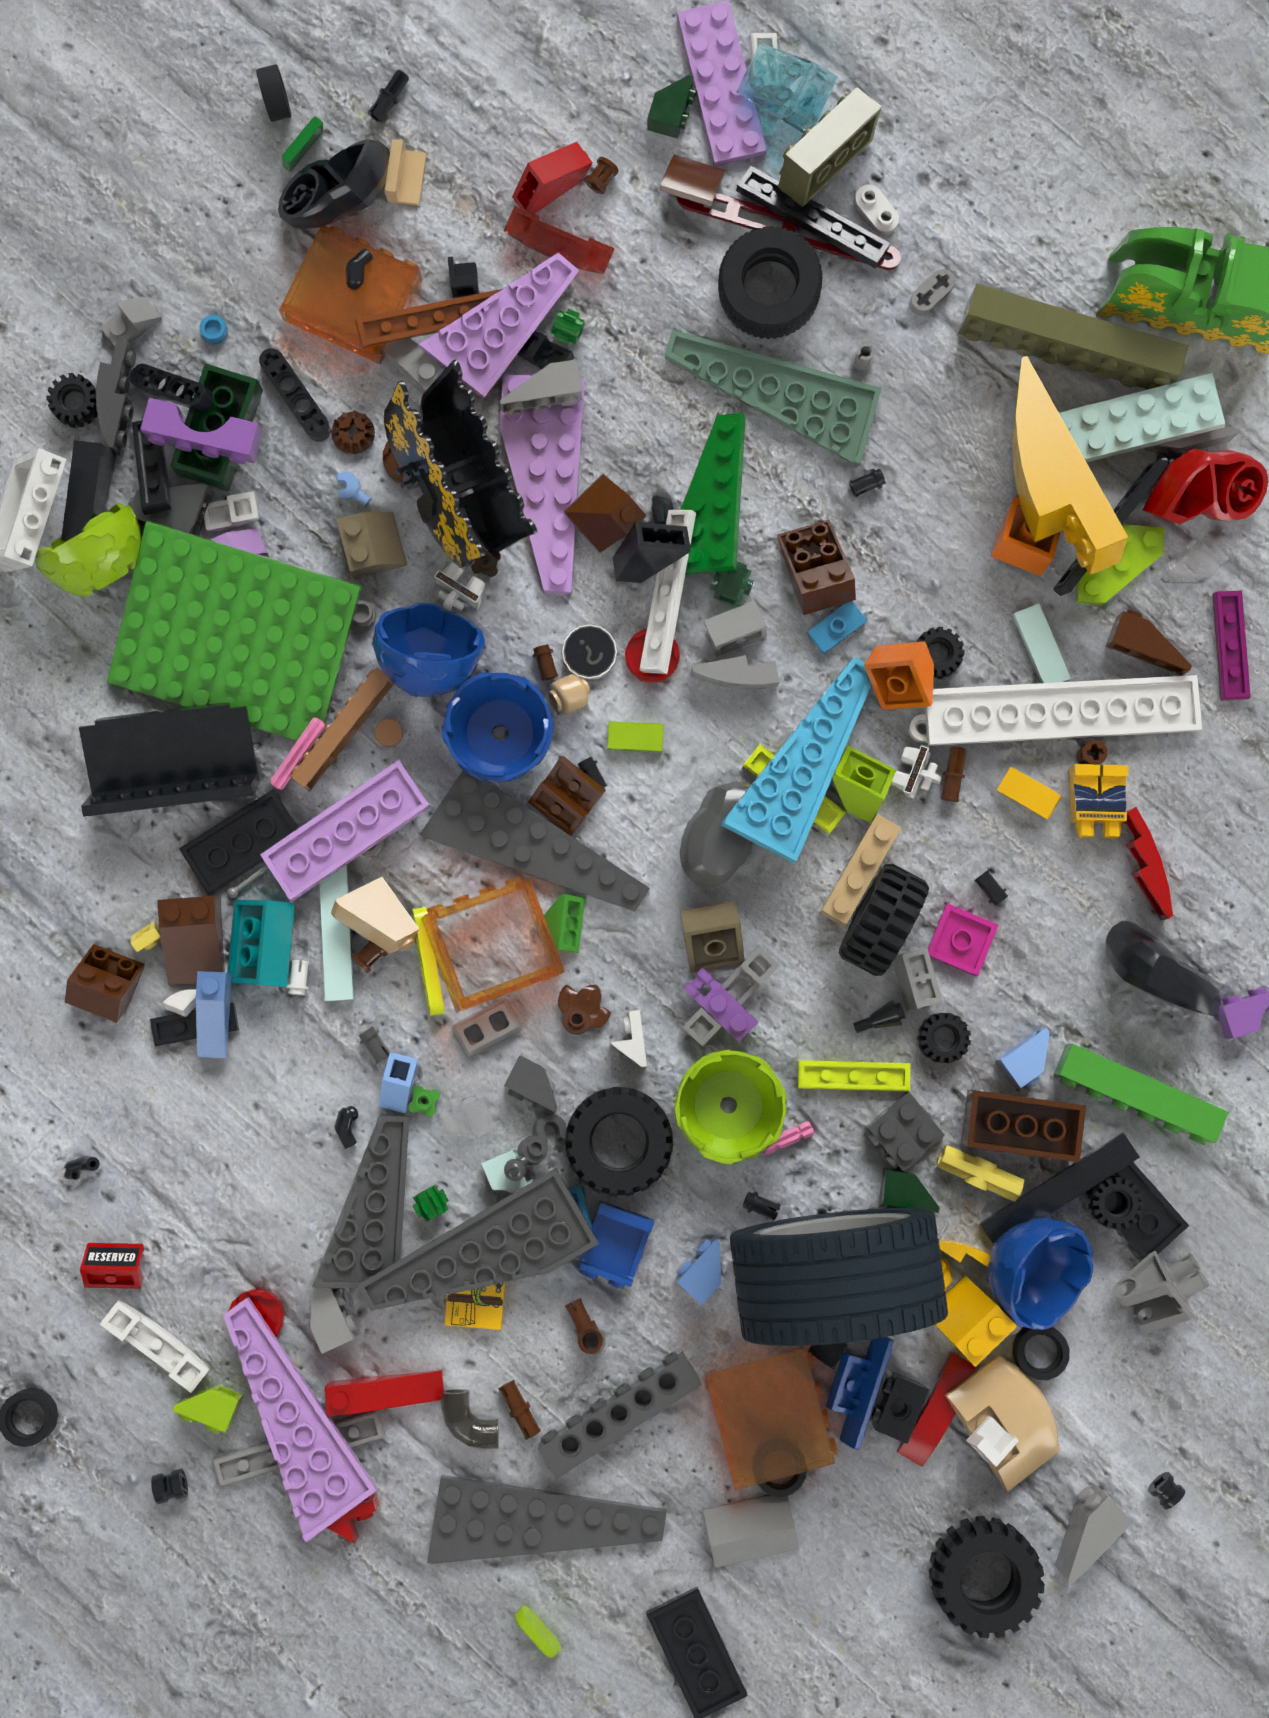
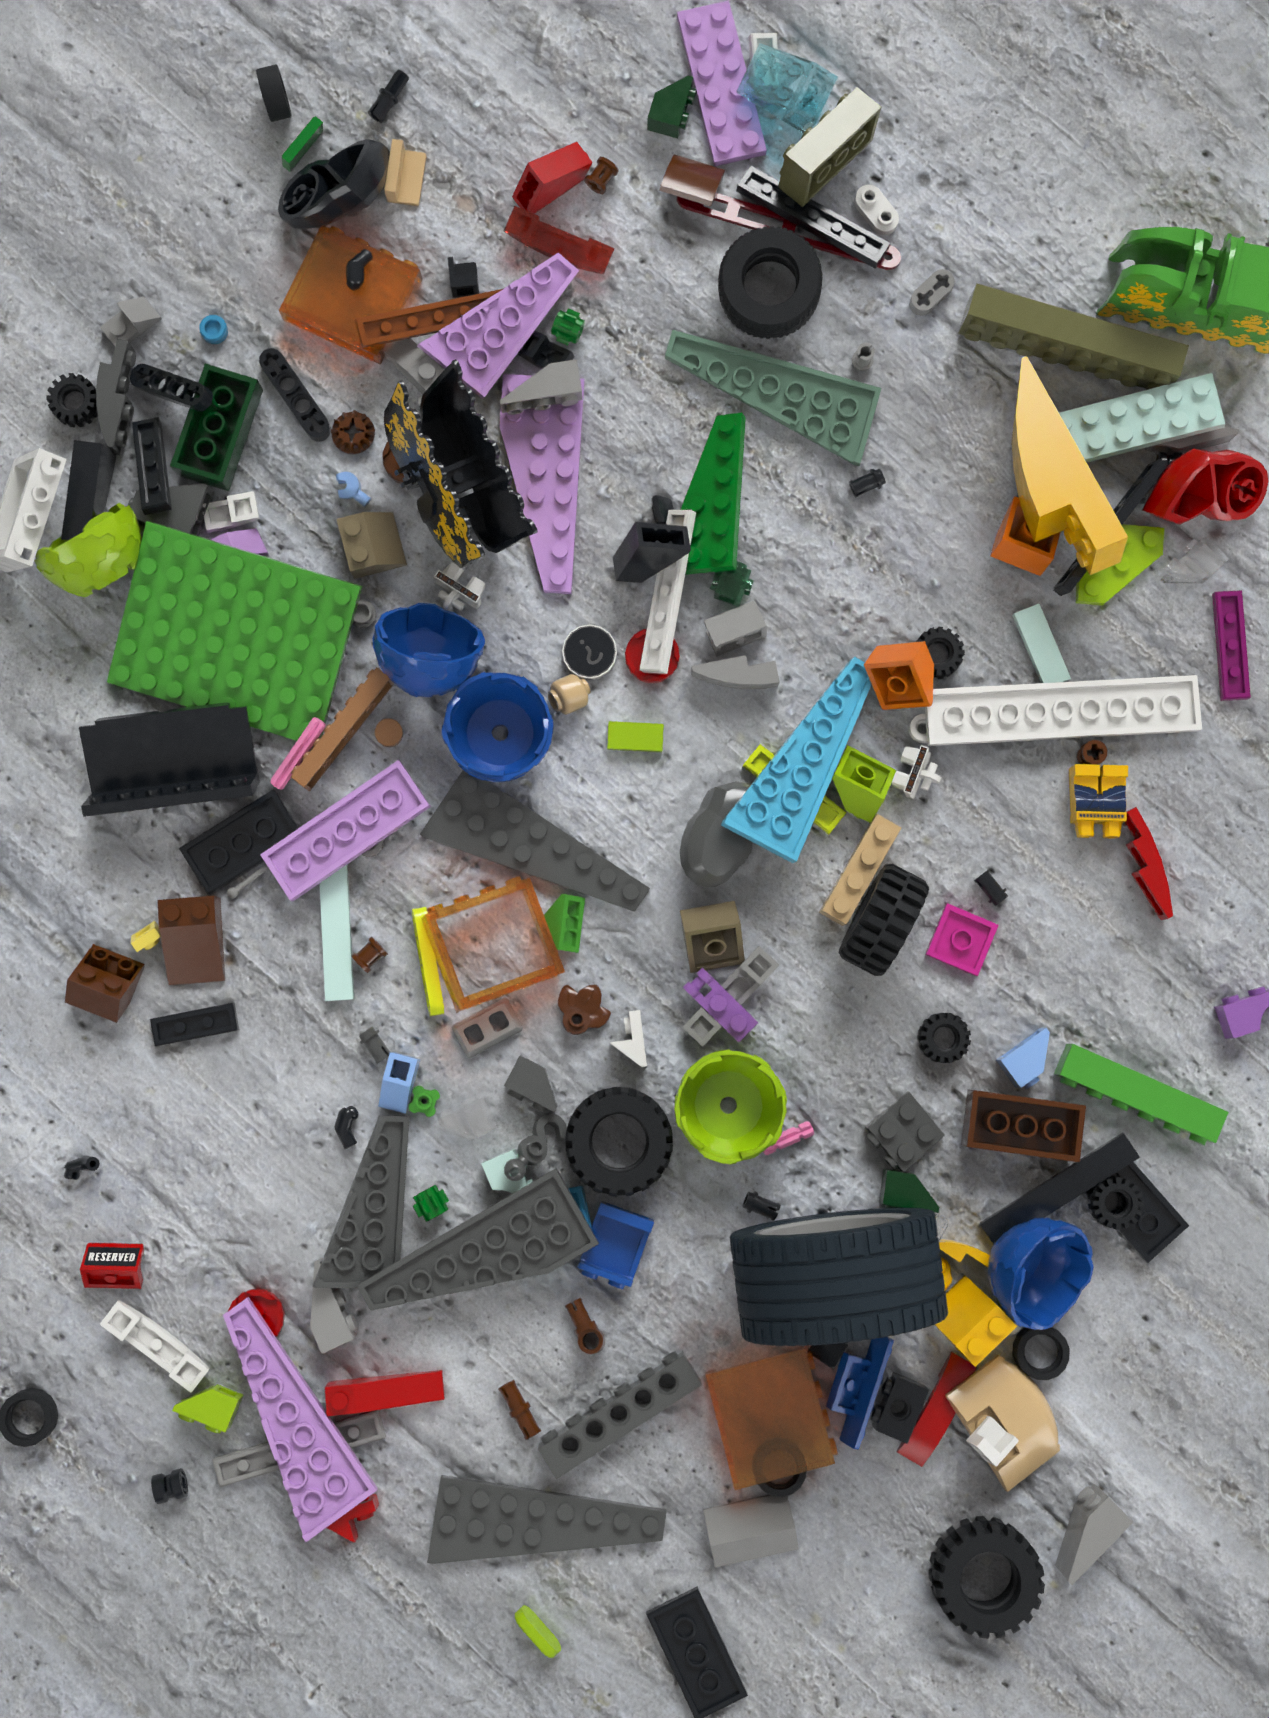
medium lavender arch [140,398,263,464] -> none
white tile [162,989,196,1017] -> none
medium blue slope [196,971,232,1058] -> none
teal slope [227,899,295,987] -> none
white pin [286,960,310,996] -> none
slope [331,877,419,954] -> none
clear smoke cylinder [441,1389,499,1449] -> none
yellow tile [445,1282,506,1330] -> none
dark brown plate [471,548,501,577] -> none
reddish brown slope [528,756,606,836] -> none
reddish brown pin [532,644,558,681] -> none
reddish brown slope [563,474,647,553] -> none
black pin [577,757,608,788] -> none
medium blue slope [676,1237,721,1305] -> none
reddish brown slope [777,520,856,615] -> none
neon yellow tile [797,1060,910,1091] -> none
dark azure plate [807,601,868,655] -> none
black cone [853,999,906,1033] -> none
light grey hinge [893,947,942,1011] -> none
light yellow piece [936,1145,1024,1202] -> none
reddish brown axle [941,746,967,802] -> none
yellow slope [997,766,1062,820] -> none
reddish brown slope [1105,610,1192,676] -> none
black piece [1106,921,1221,1017] -> none
light grey piece [1113,1251,1210,1333] -> none
black wheel [1148,1472,1185,1510] -> none

